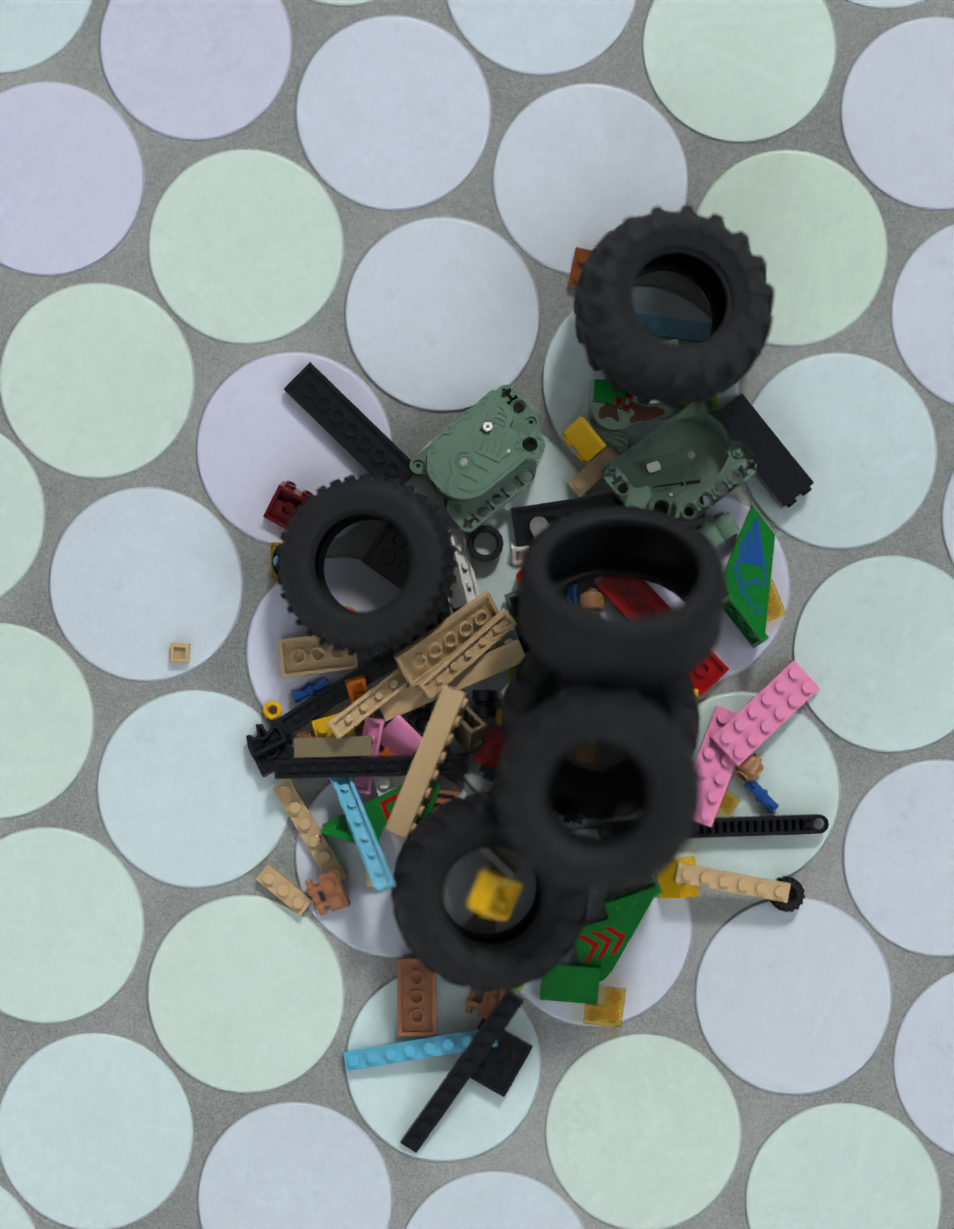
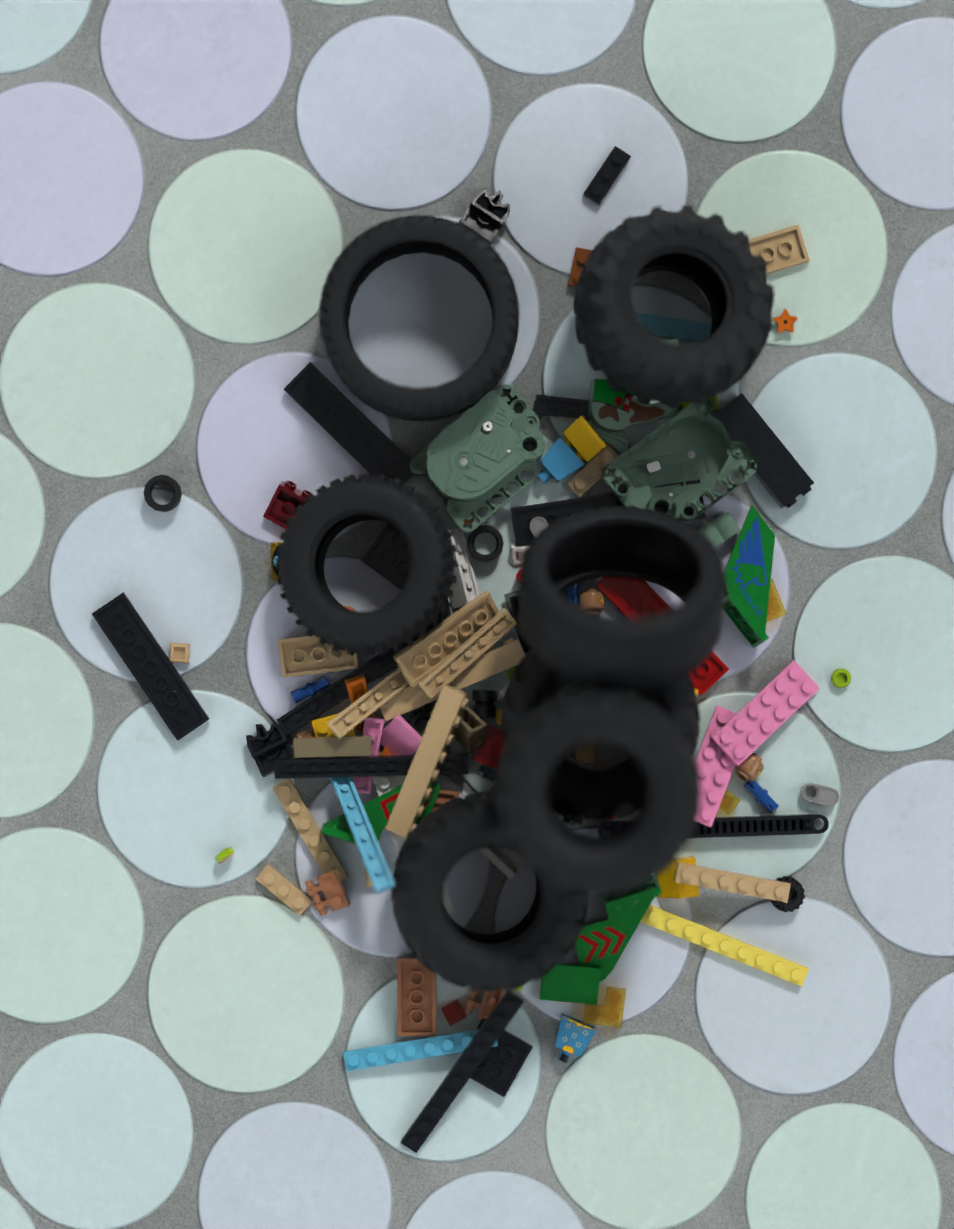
yellow plate [263,701,282,720] -> none
yellow slope [466,869,522,921] -> none
none -> black plate [92,592,210,741]
none -> black tyre [144,475,182,512]
none -> lime tile [215,847,235,864]
none -> black tyre [319,215,519,421]
none -> clear red plate [441,999,467,1026]
none -> black plate [459,187,510,244]
none -> black plate [534,394,589,420]
none -> dark azure torso [537,438,584,484]
none -> dark azure torso [554,1013,596,1063]
none -> black plate [583,146,631,205]
none -> light yellow plate [640,904,809,986]
none -> tan tile [749,225,810,275]
none -> orange plate [773,309,798,333]
none -> light grey piece [801,783,839,806]
none -> lime tile [831,669,851,688]

